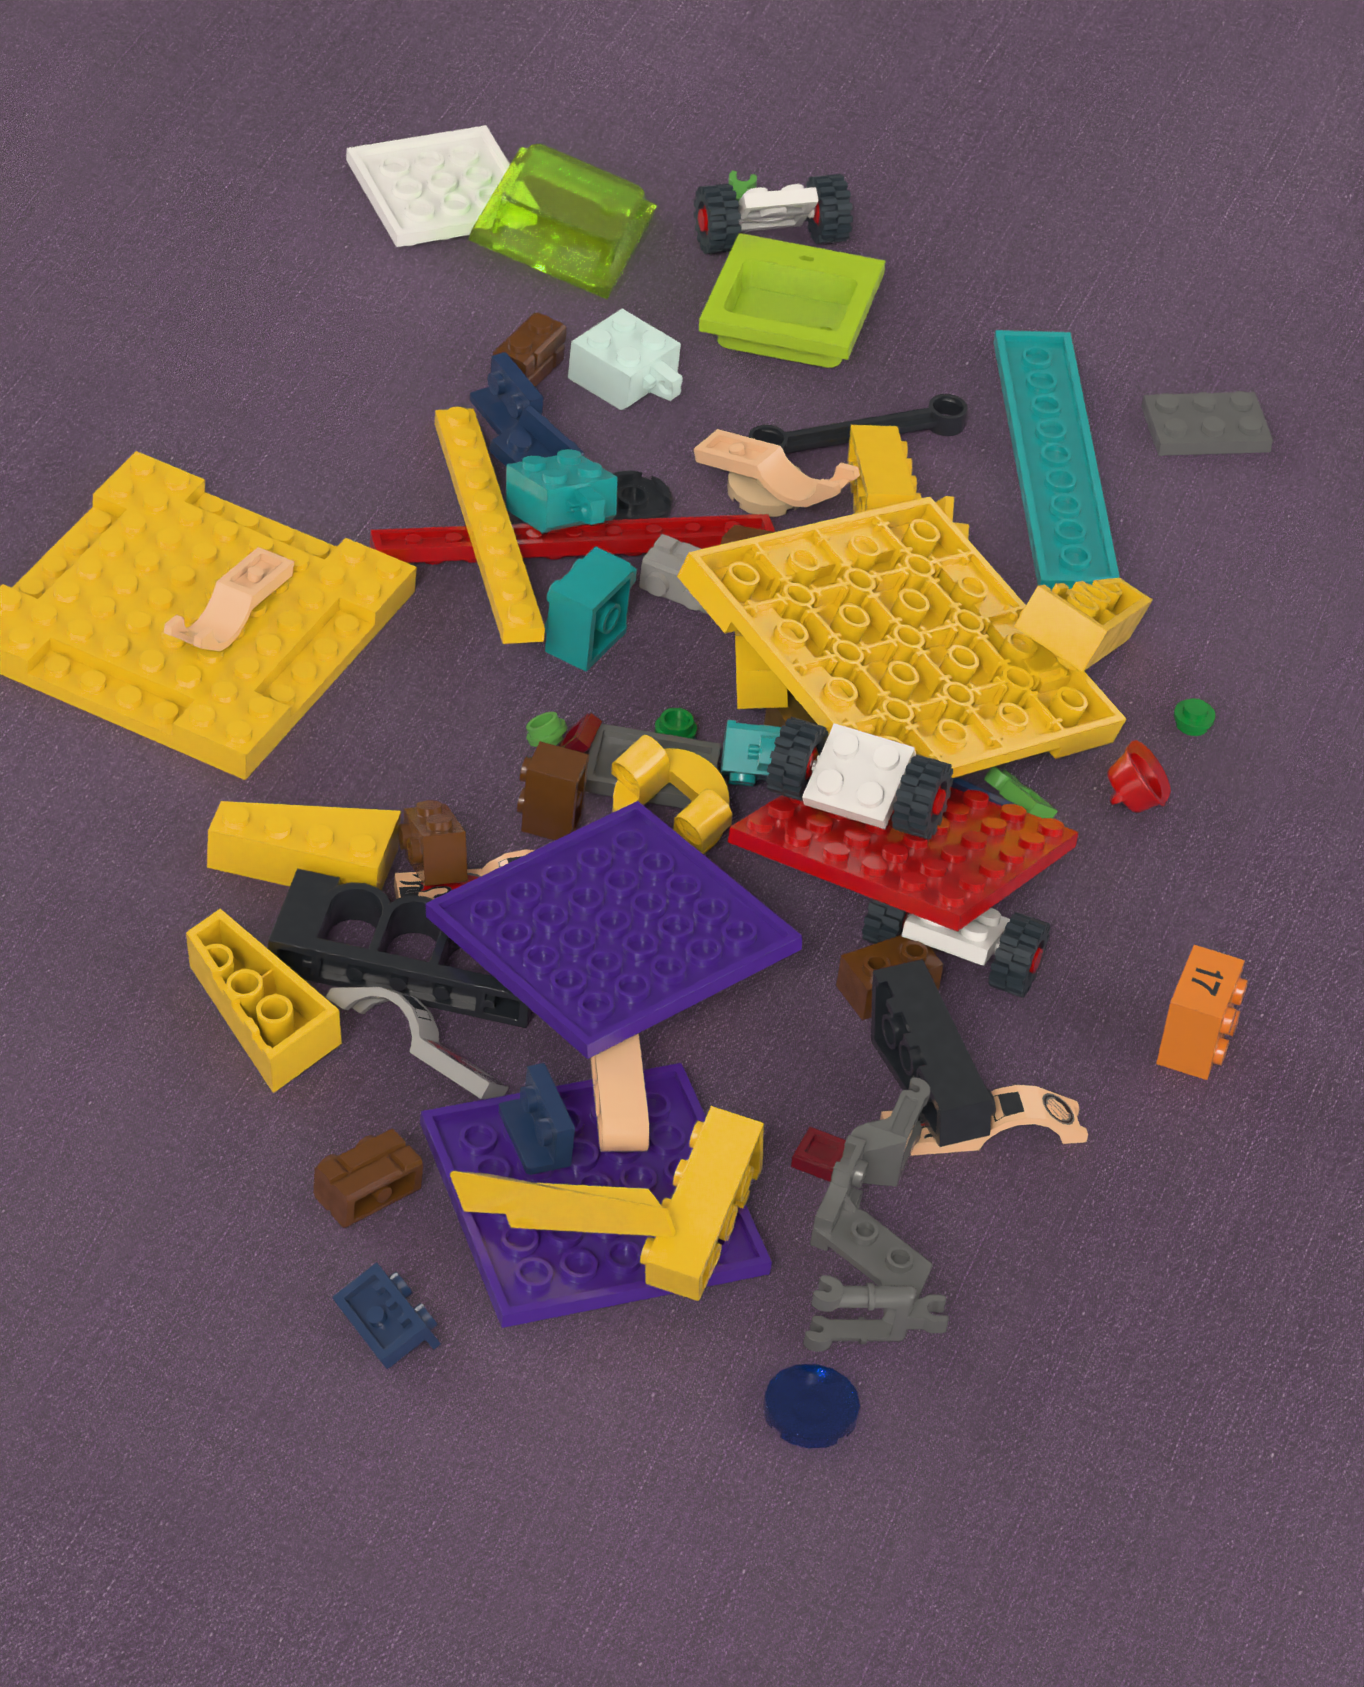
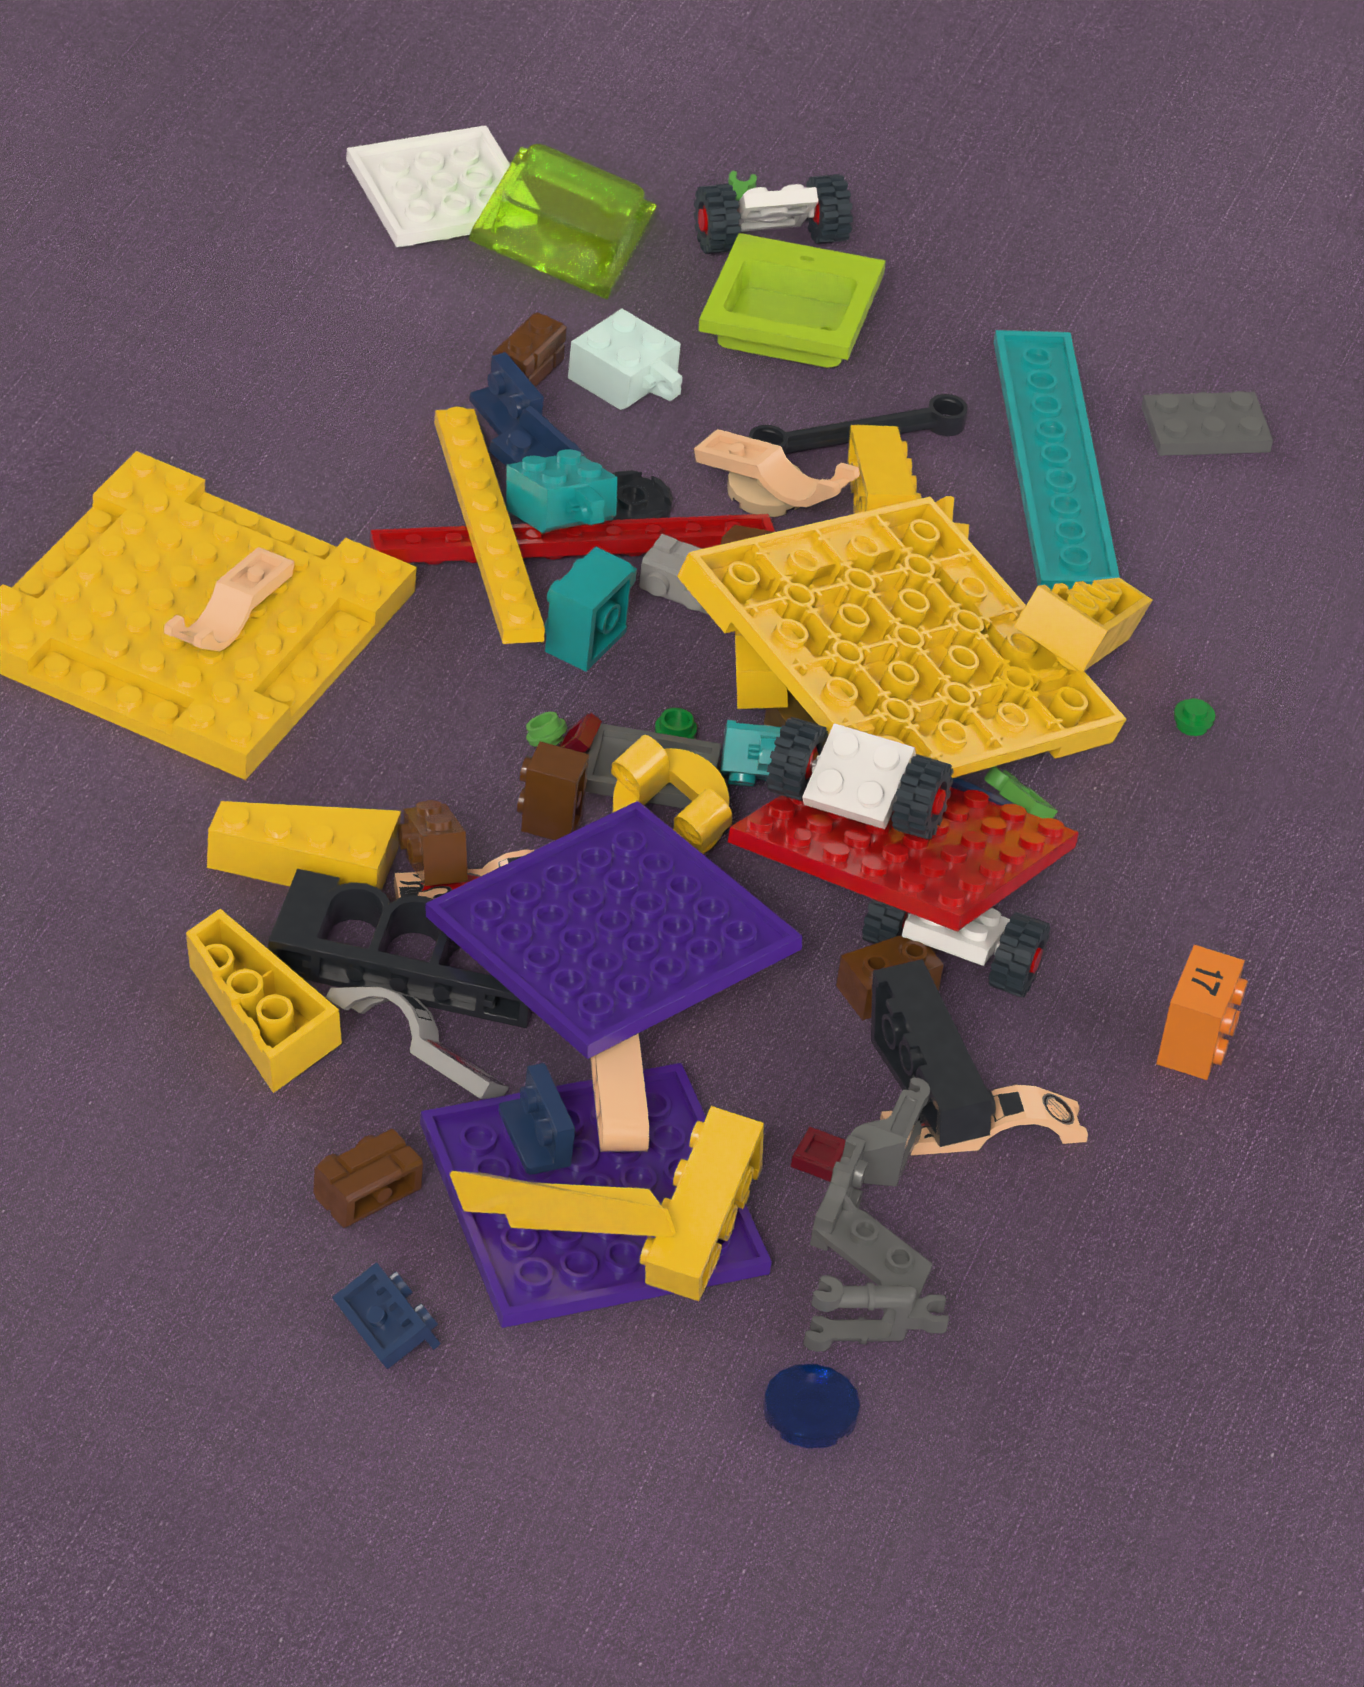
red piece [1107,740,1171,813] -> none

